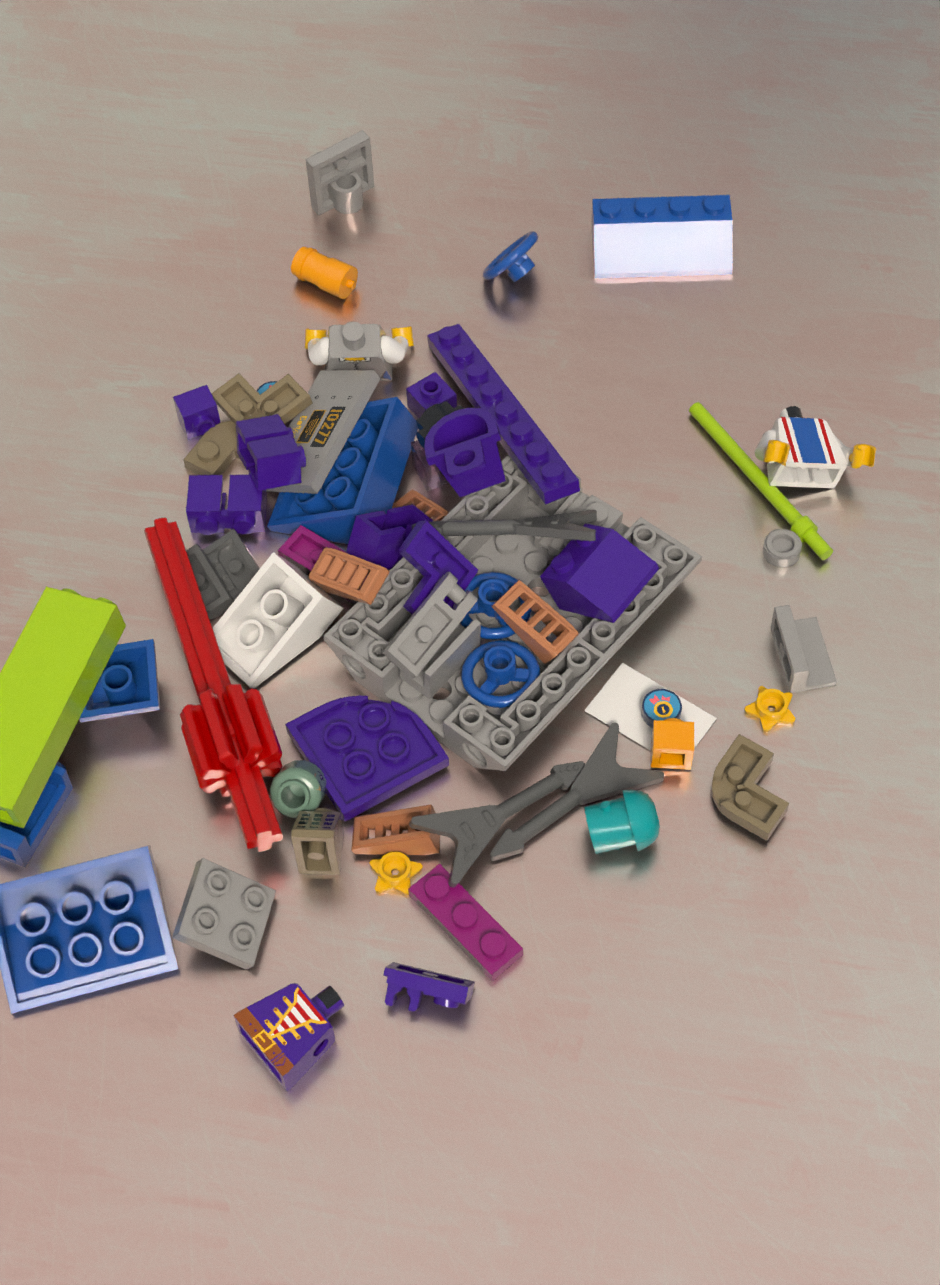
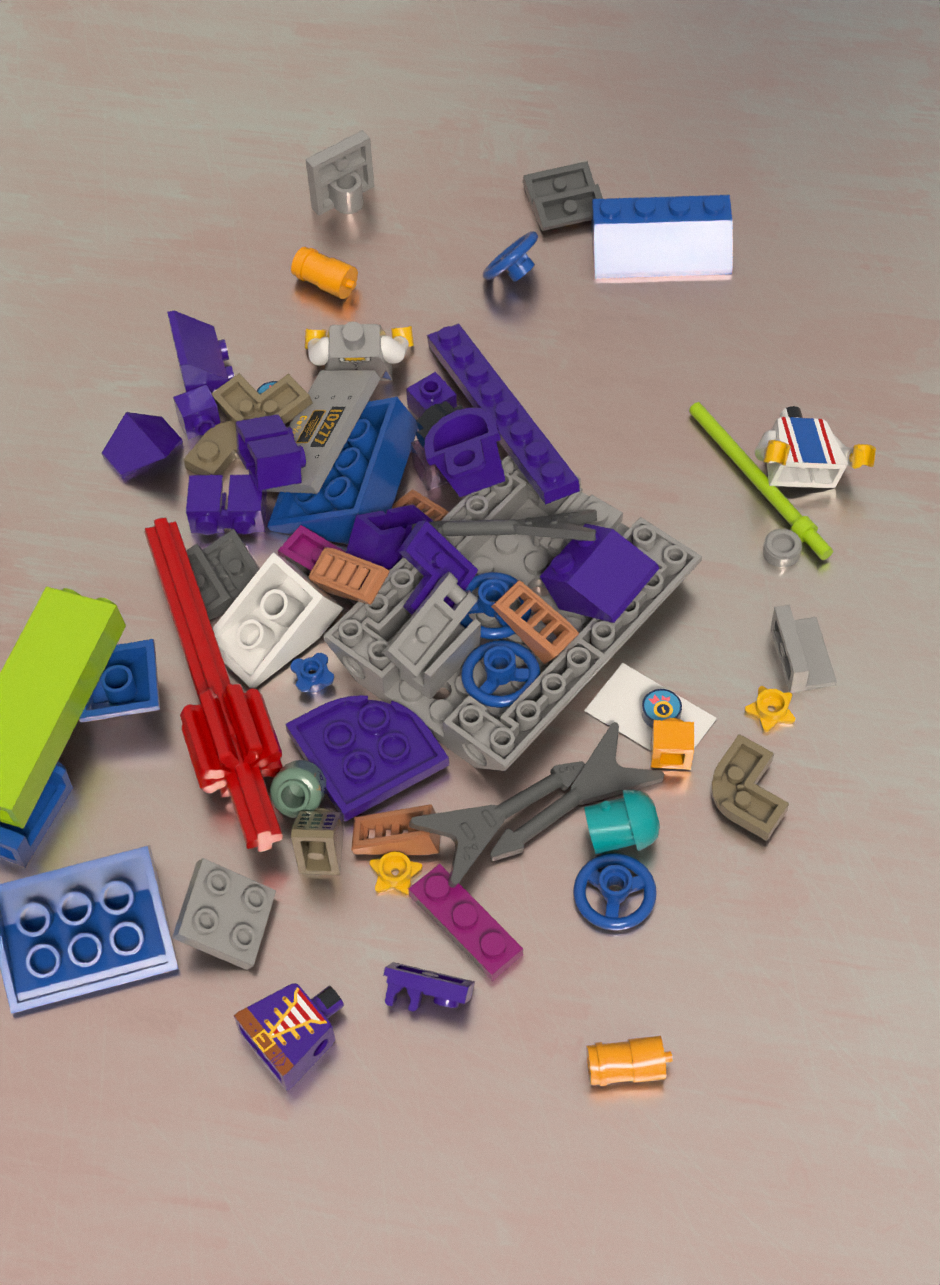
none -> dark purple slope [102,412,183,480]
none -> dark purple slope [167,310,234,393]
none -> blue plate [290,653,334,693]
none -> dark grey slope [522,161,603,231]
none -> blue piece [573,853,657,931]
none -> light orange piece [586,1036,672,1086]

